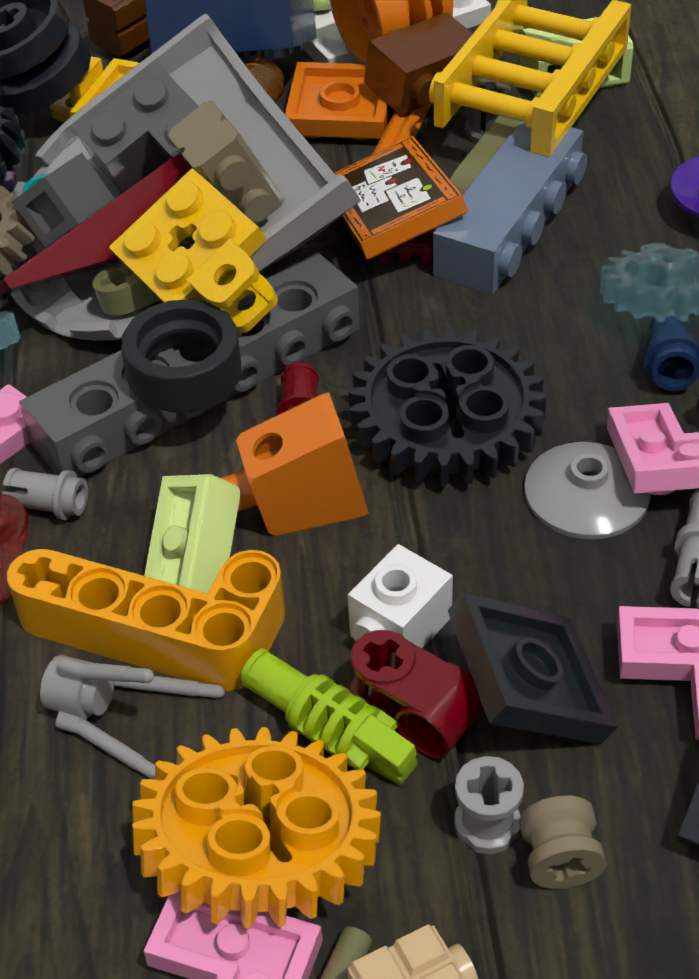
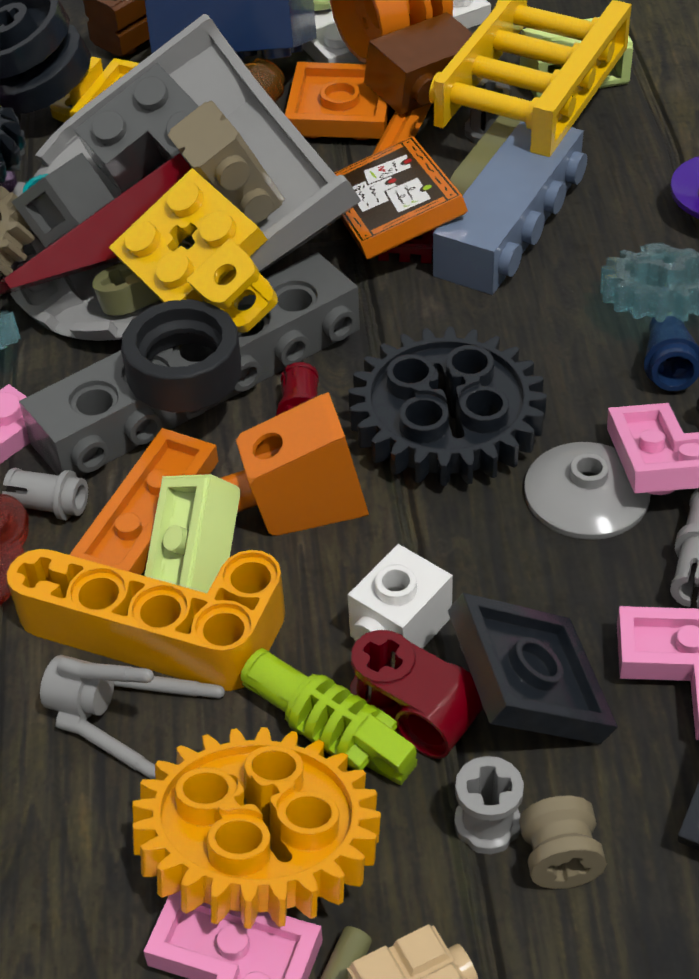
none -> orange plate [69,428,219,575]

